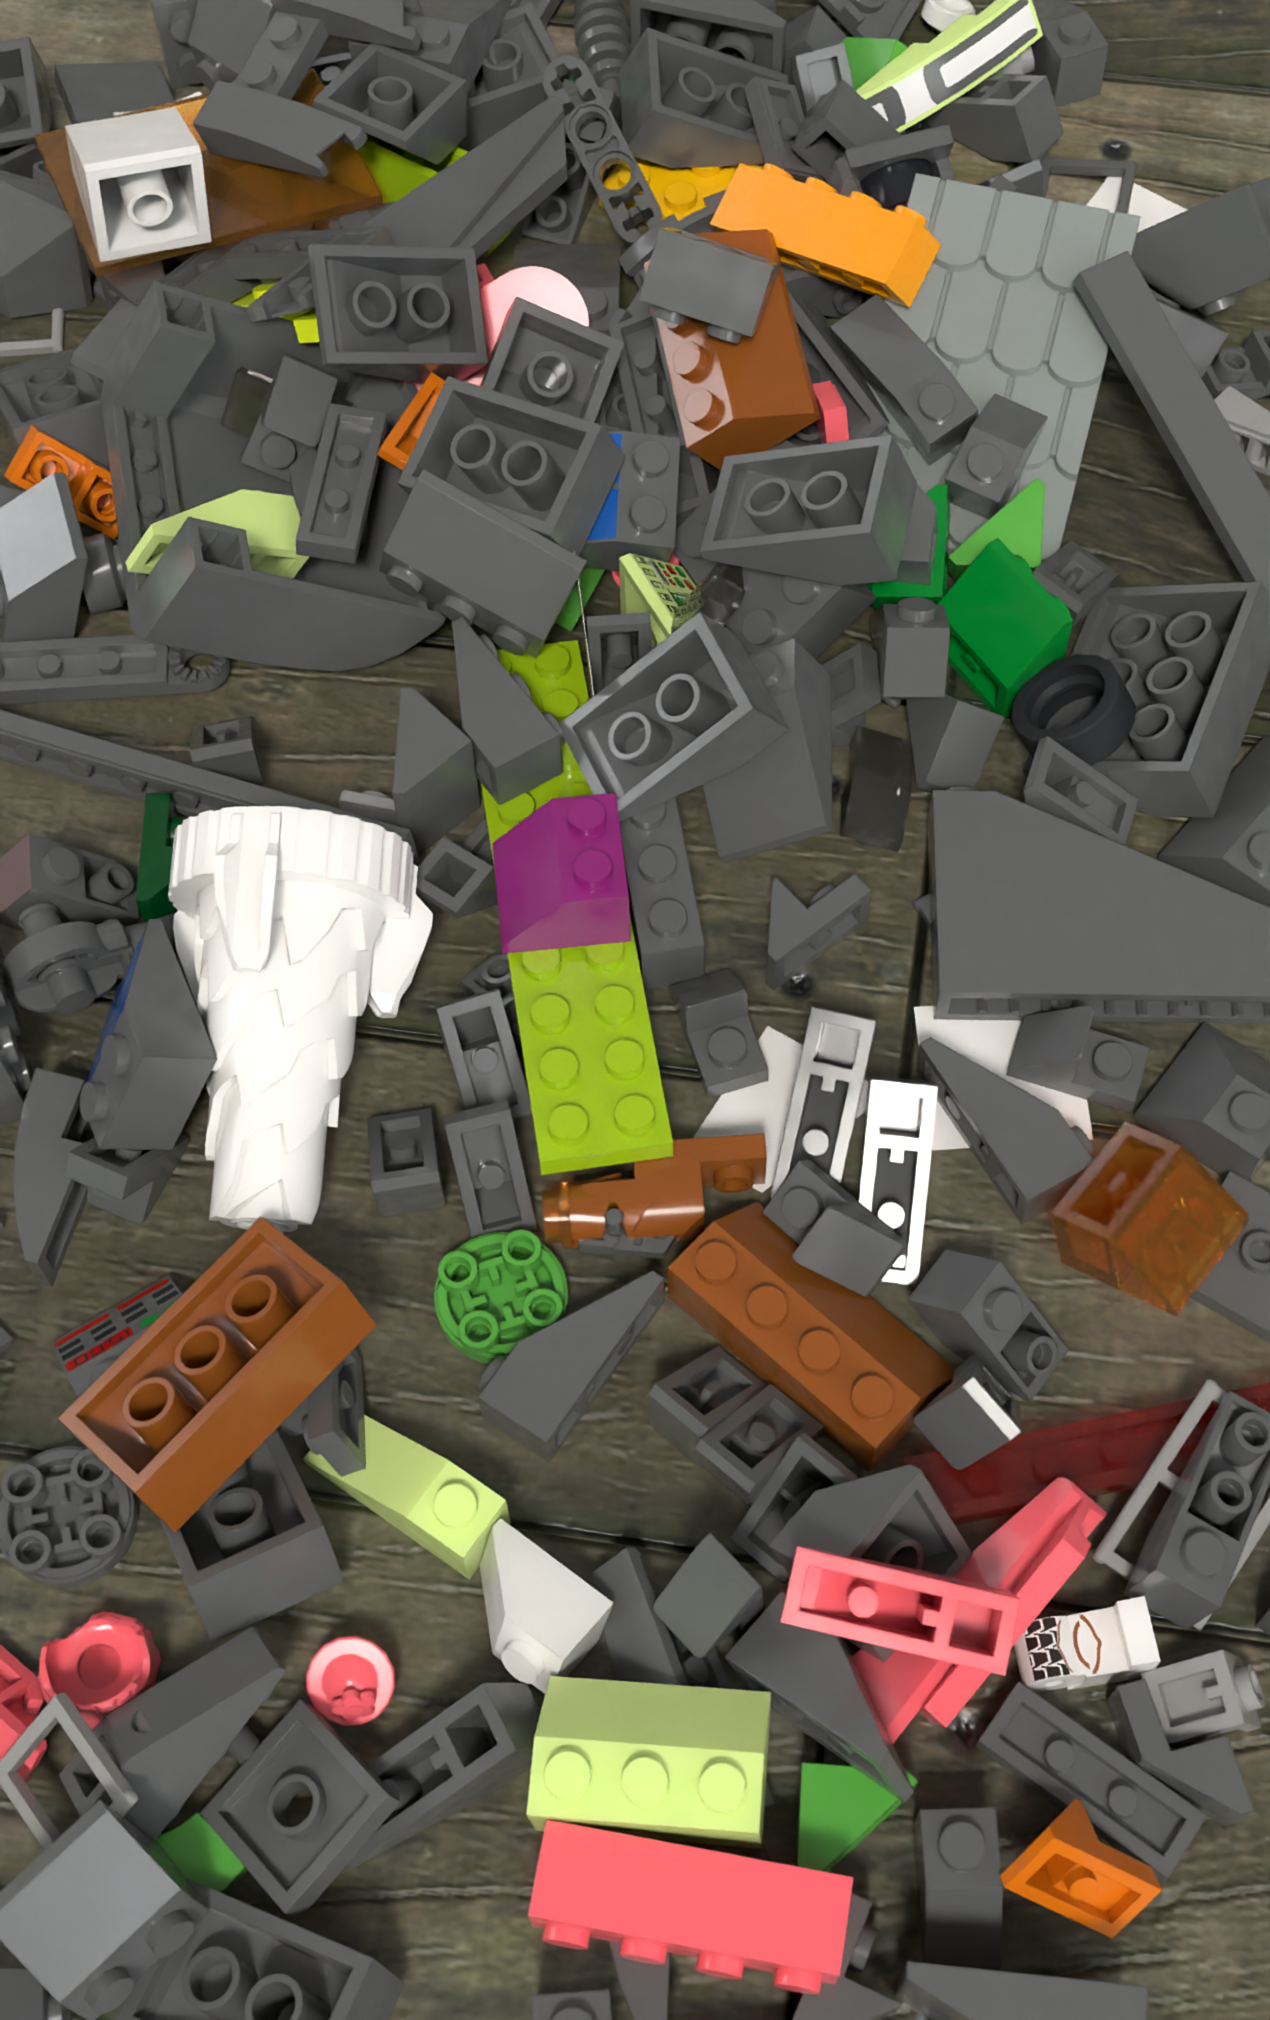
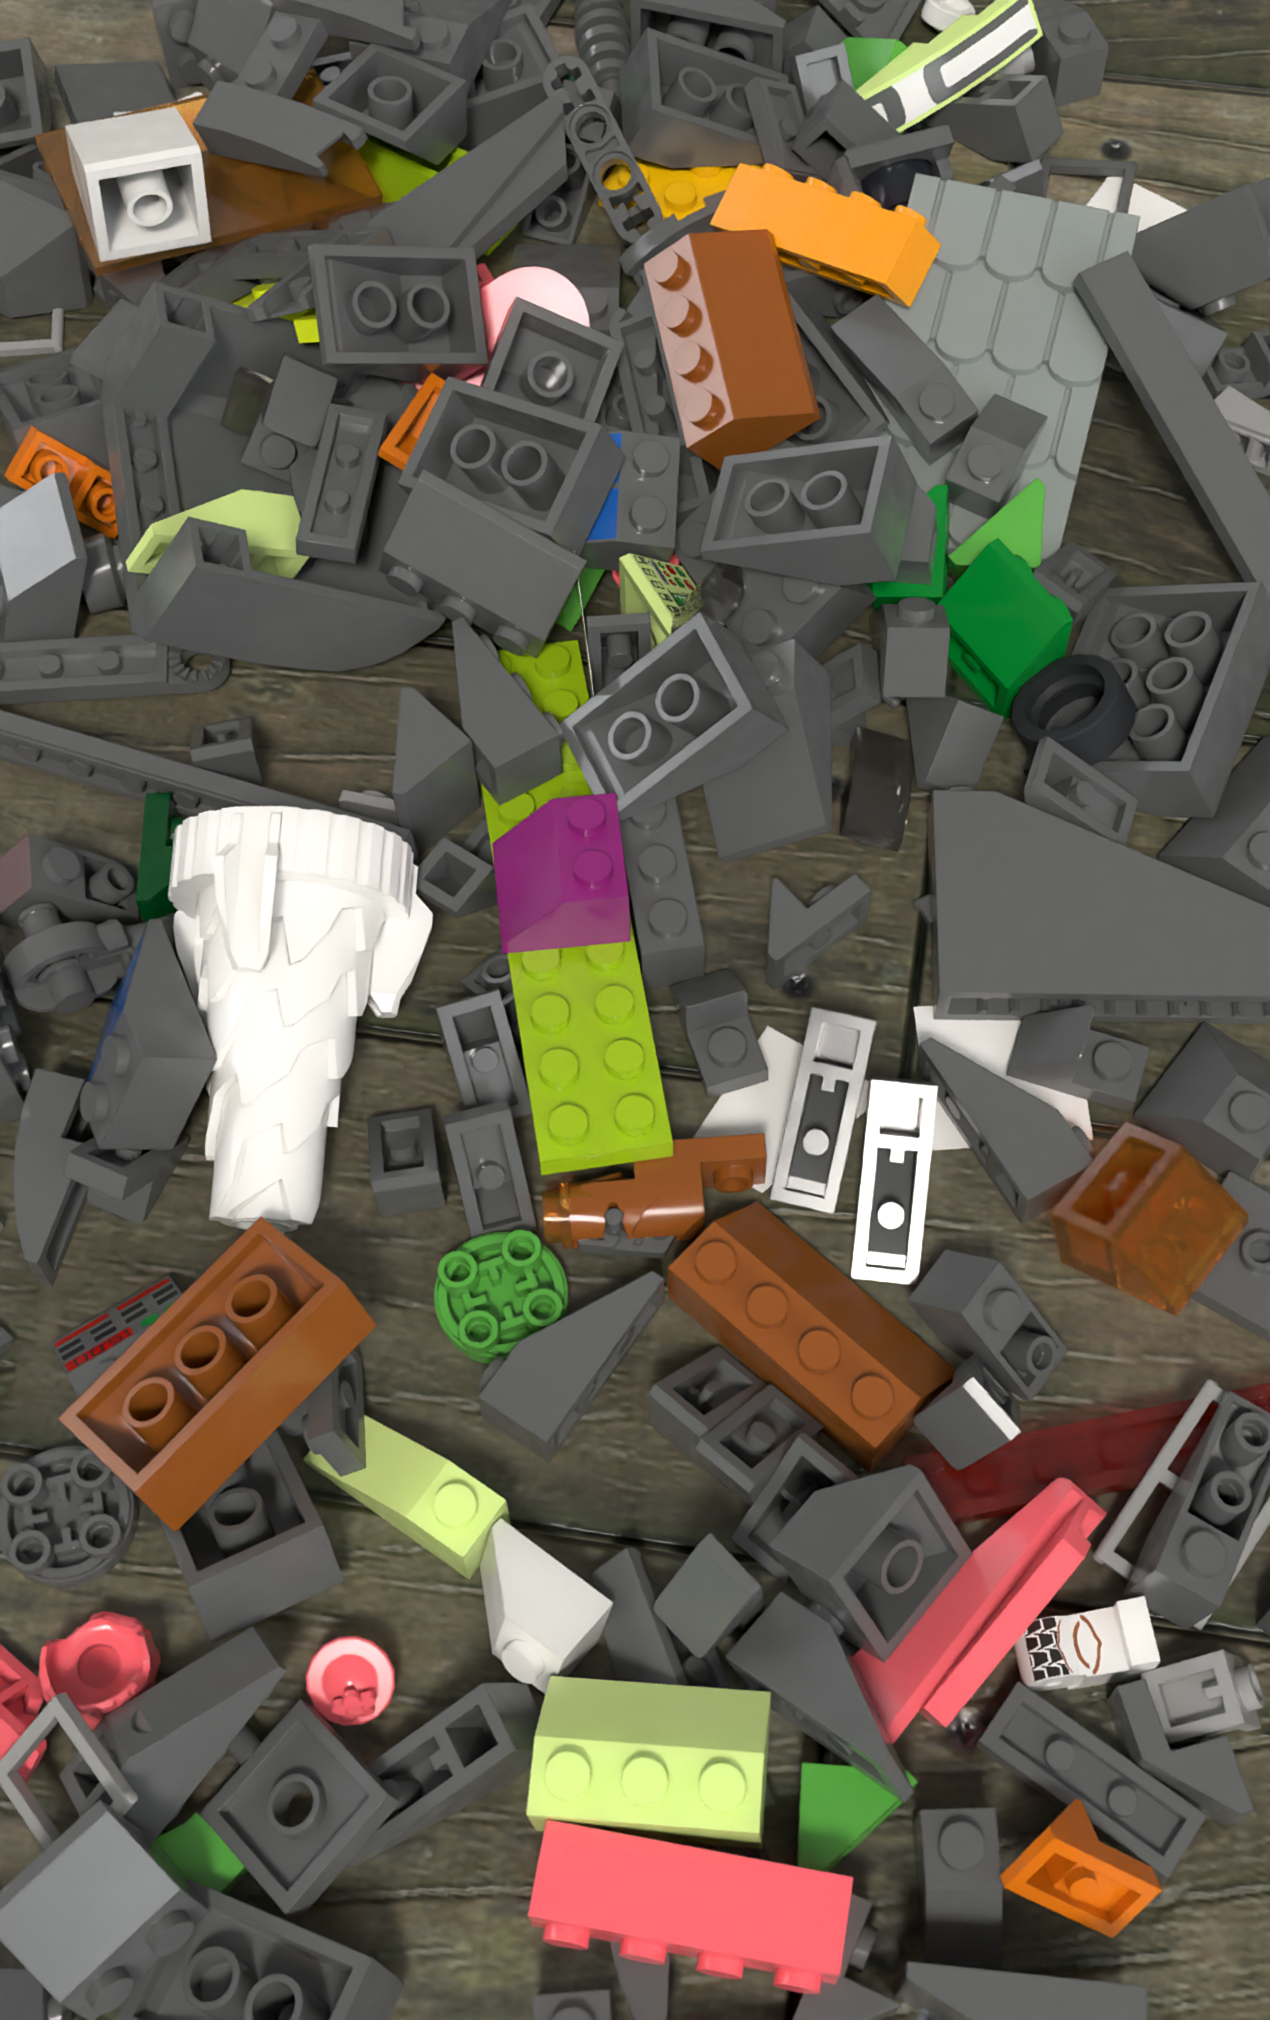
dark grey slope [638,227,782,344] -> none
dark grey slope [762,1160,908,1297] -> none
coral slope [780,1546,1021,1676] -> none
coral tile [812,380,849,444] -> none

